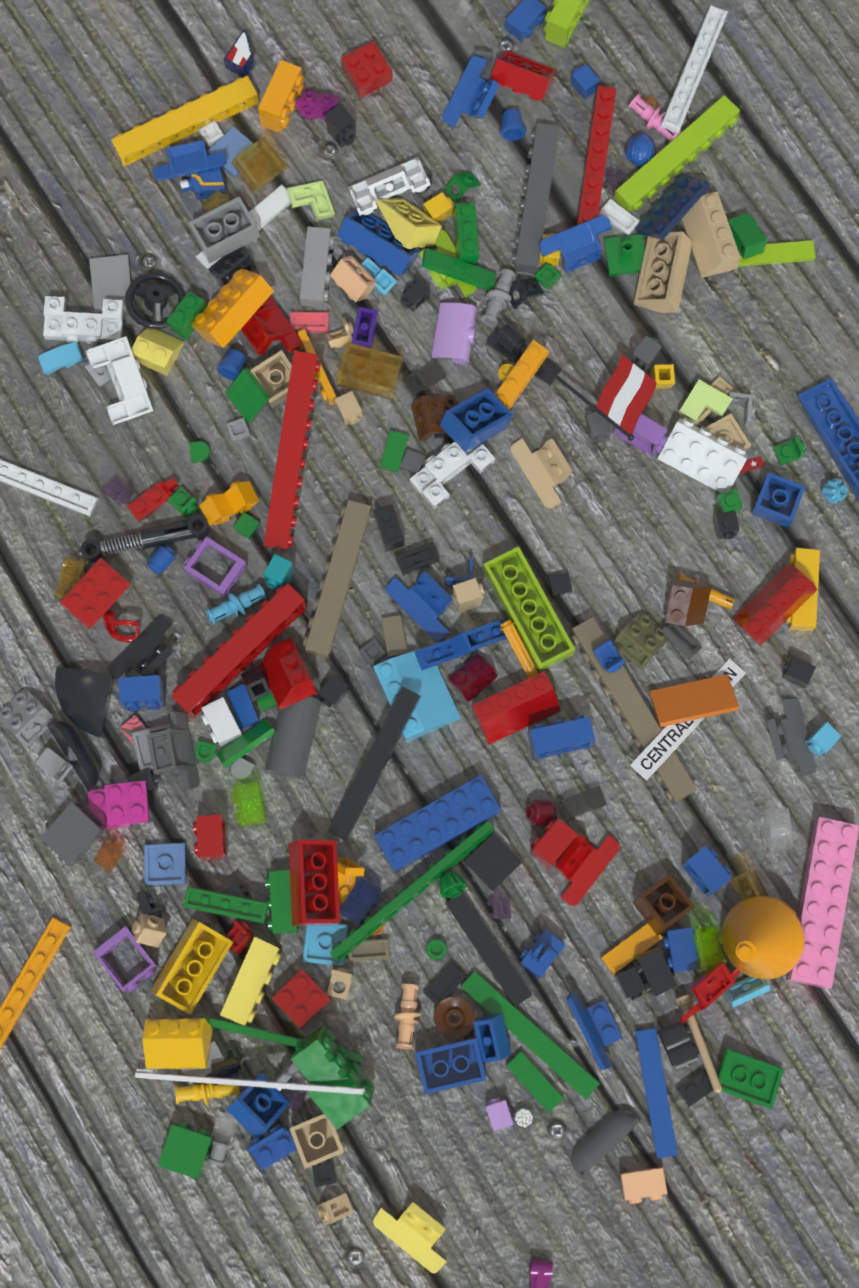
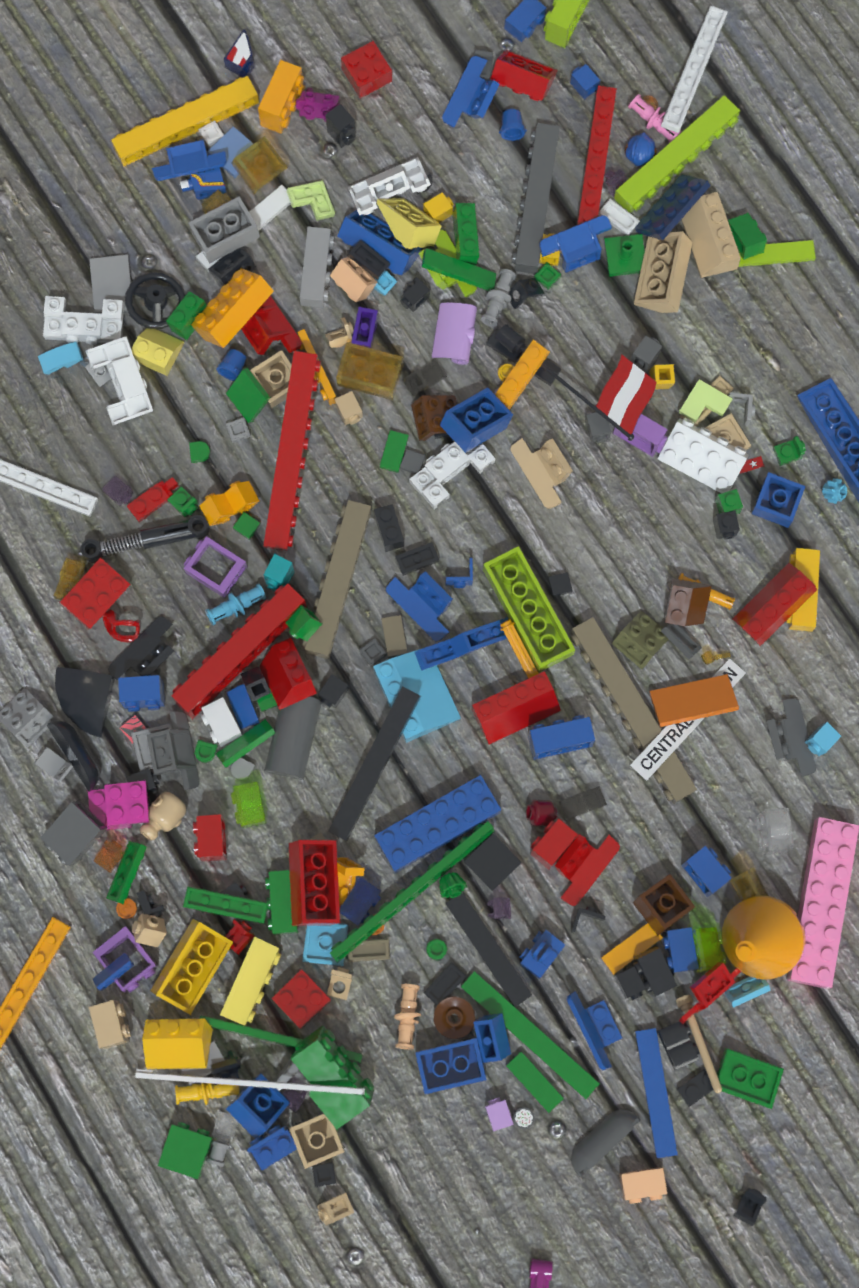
medium blue tile [144,843,186,886] -> none
blue brick [146,546,175,575] -> none
coral tile [290,312,329,333] -> none
light yellow plate [373,1202,447,1273] -> none
green bracket [444,171,481,203] -> none
dark red bracket [448,653,497,702] -> none
tan brick [452,578,484,613] -> none
blue bracket [591,639,625,673] -> none
black brick [782,656,816,688] -> none
none -> tan brick [89,1000,131,1049]
none -> blue slope [93,953,134,991]
none -> green plate [106,841,147,905]
none -> orange piece [116,898,137,919]
none -> tan piece [140,791,187,841]
none -> green brick [286,605,322,641]
none -> black plate [348,240,391,280]
none -> black bracket [571,907,606,934]
none -> clear yellow hand [701,650,731,665]
none -> black bracket [733,1188,767,1226]

